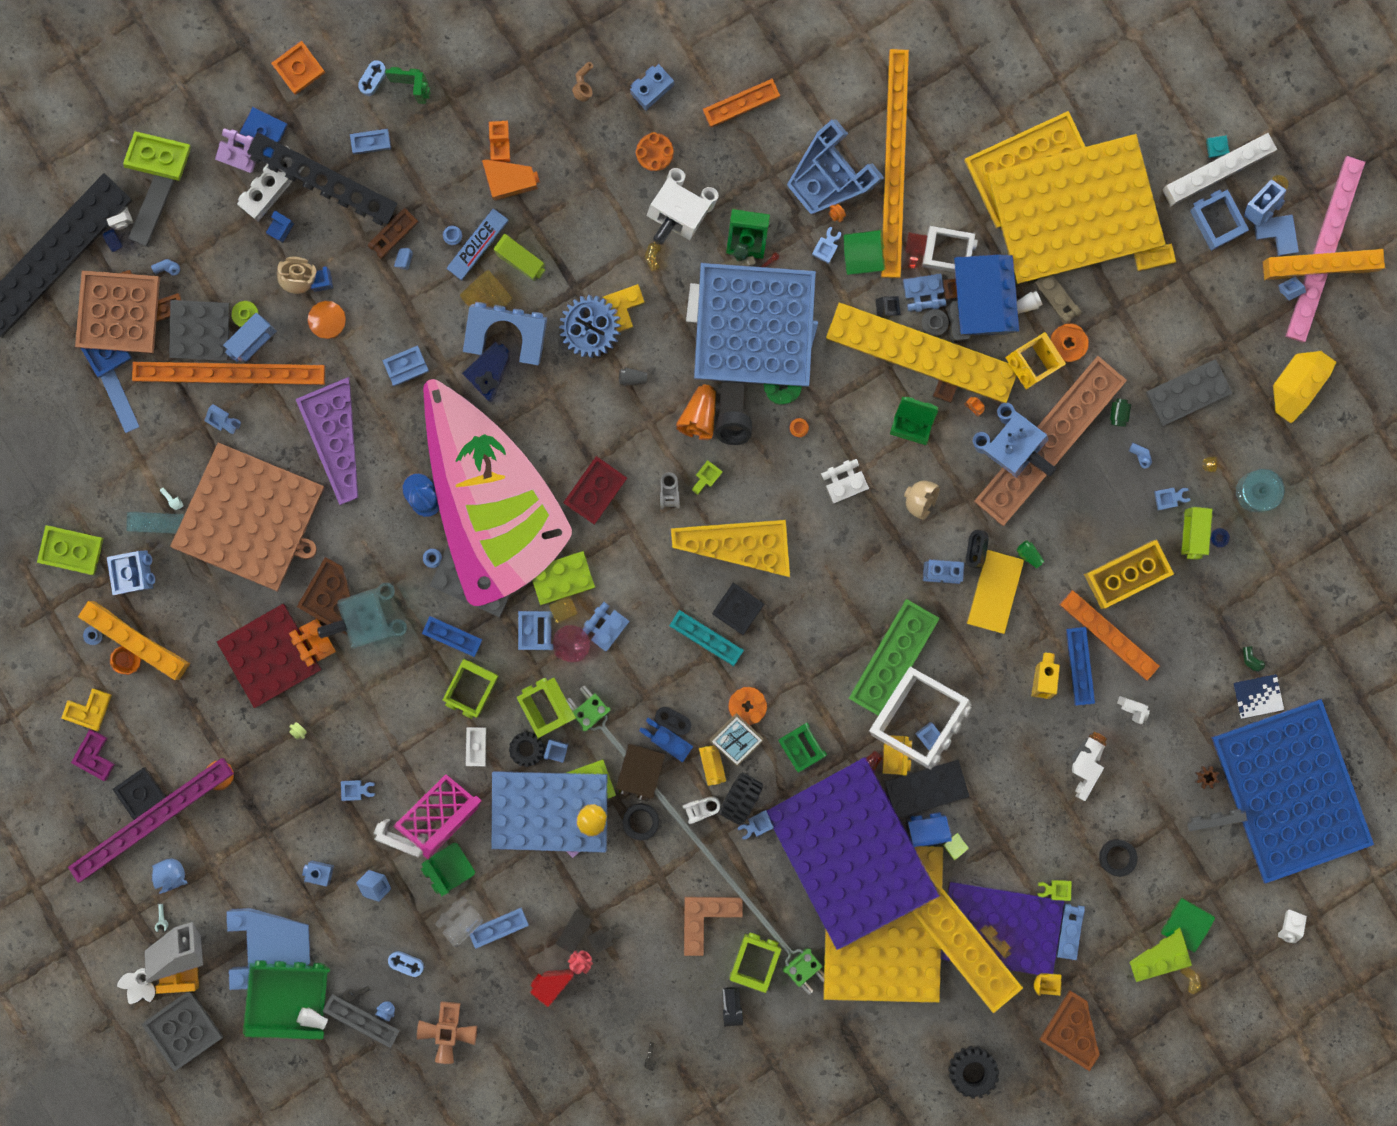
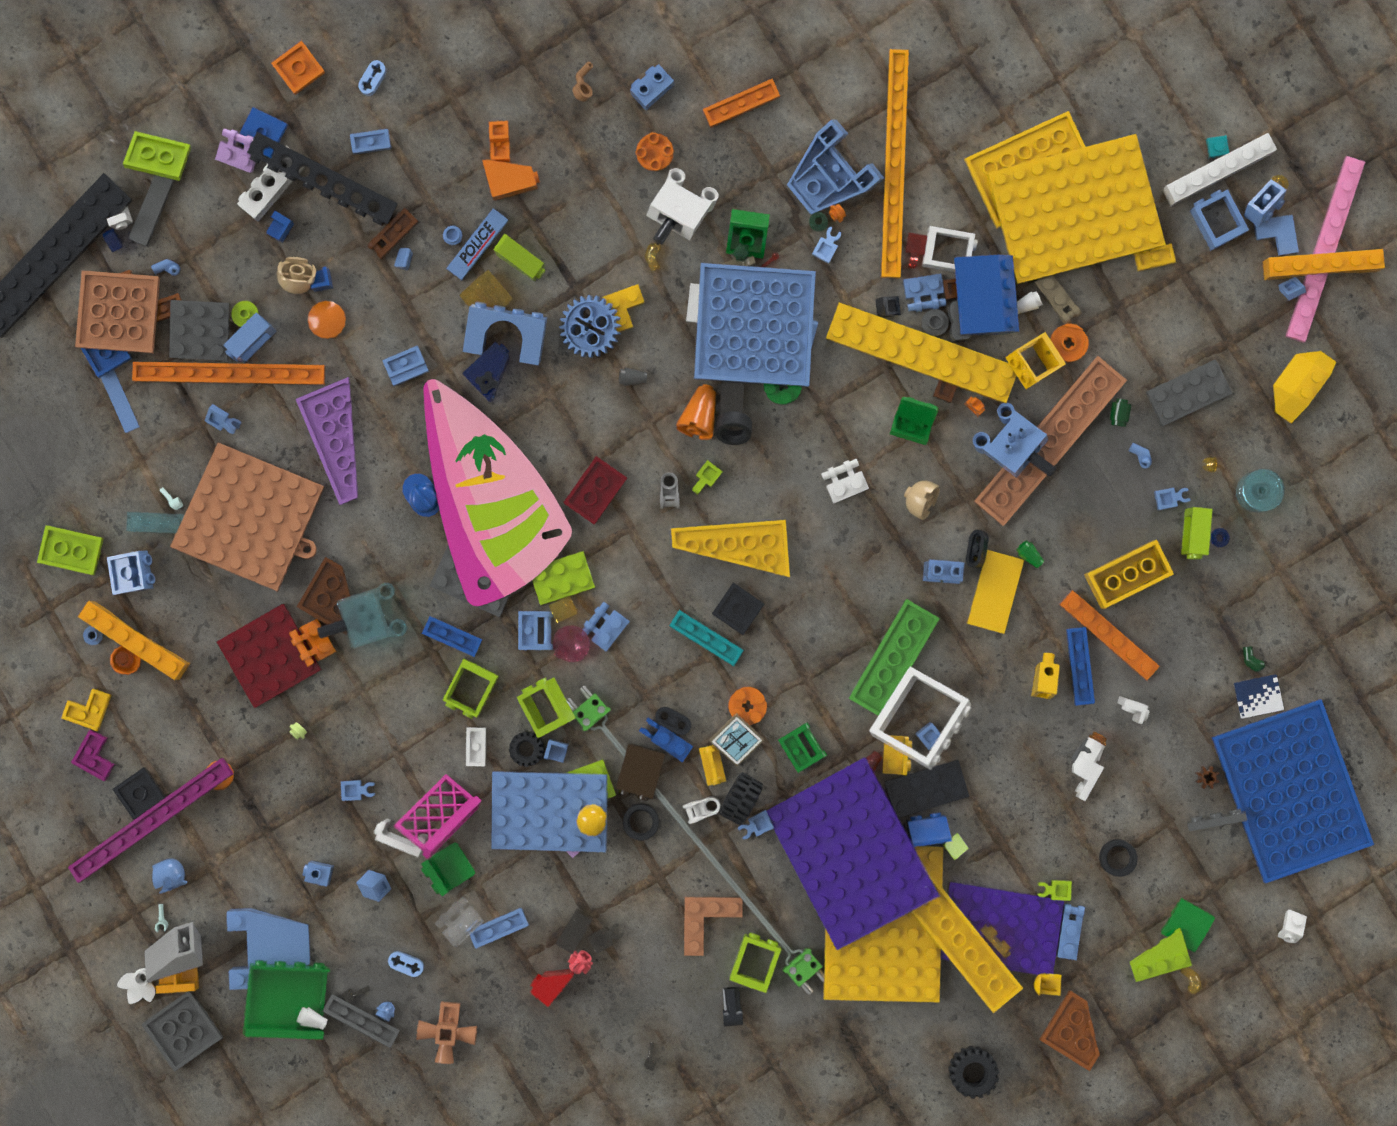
green bracket [385,67,430,104] -> none
medium blue plate [423,549,442,568] -> none
orange plate [790,418,809,438] -> none
green slope [844,230,886,275] -> none
none -> clear green plate [809,212,828,231]

